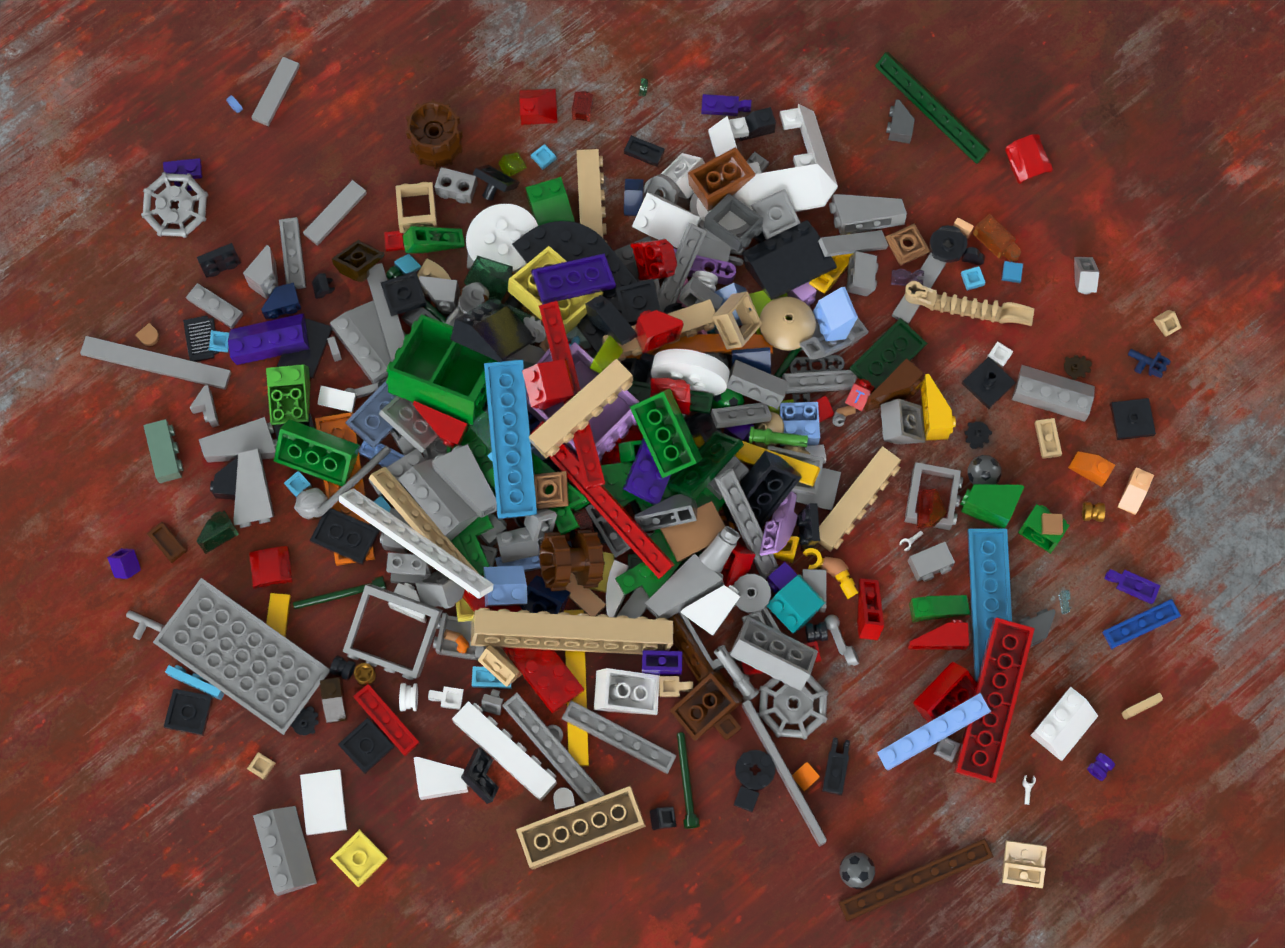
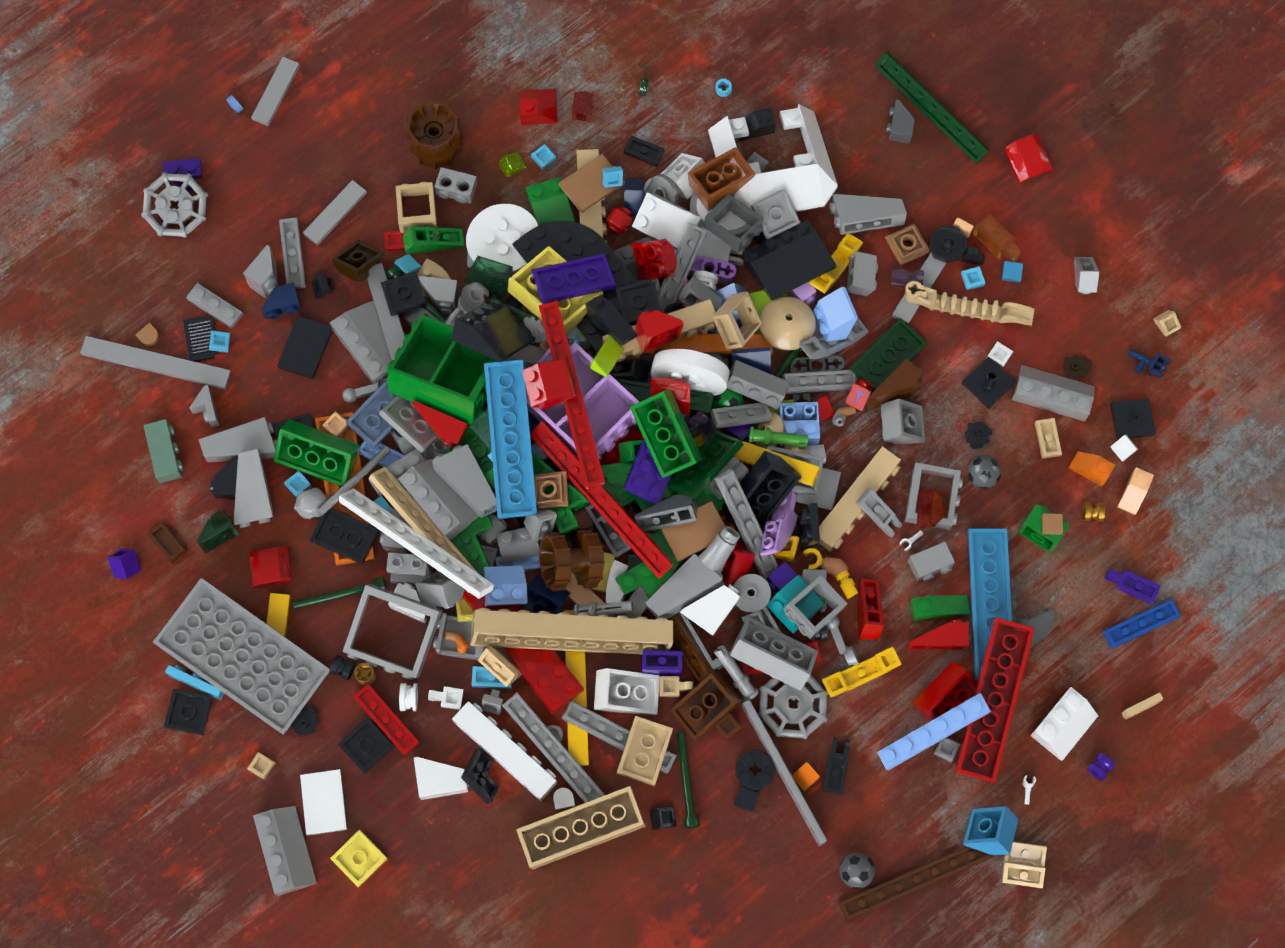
light grey piece [126,610,164,640] -> none
black plate [197,243,241,278] -> none
dark purple slope [228,314,310,365] -> none
bright green slope [266,364,310,425] -> none
white slope [317,386,357,412] -> none
dark brown slope [320,678,347,723] -> none
light grey tile [327,337,342,362] -> none
black tile [473,165,520,201] -> none
tan brick [529,359,633,458] -> none
dark purple plate [701,94,751,116] -> none
light grey tile [818,230,888,257] -> none
yellow slope [920,374,956,441] -> none
green slope [960,484,1024,529] -> none
clear light blue tile [1058,590,1071,614] -> none
none -> light nougat tile [322,411,348,437]
none -> medium nougat tile [559,154,625,213]
none -> light grey pin [574,600,635,616]
none -> medium azure tile [602,166,623,188]
none -> red head [606,207,633,235]
none -> tan plate [616,716,673,786]
none -> clear purple plate [683,410,709,436]
none -> medium azure bush [716,79,732,97]
none -> light grey window [783,575,847,639]
none -> yellow slope [822,647,902,698]
none -> light grey hinge [856,488,902,537]
none -> dark azure slope [963,806,1019,855]
none -> white tile [1111,435,1138,462]

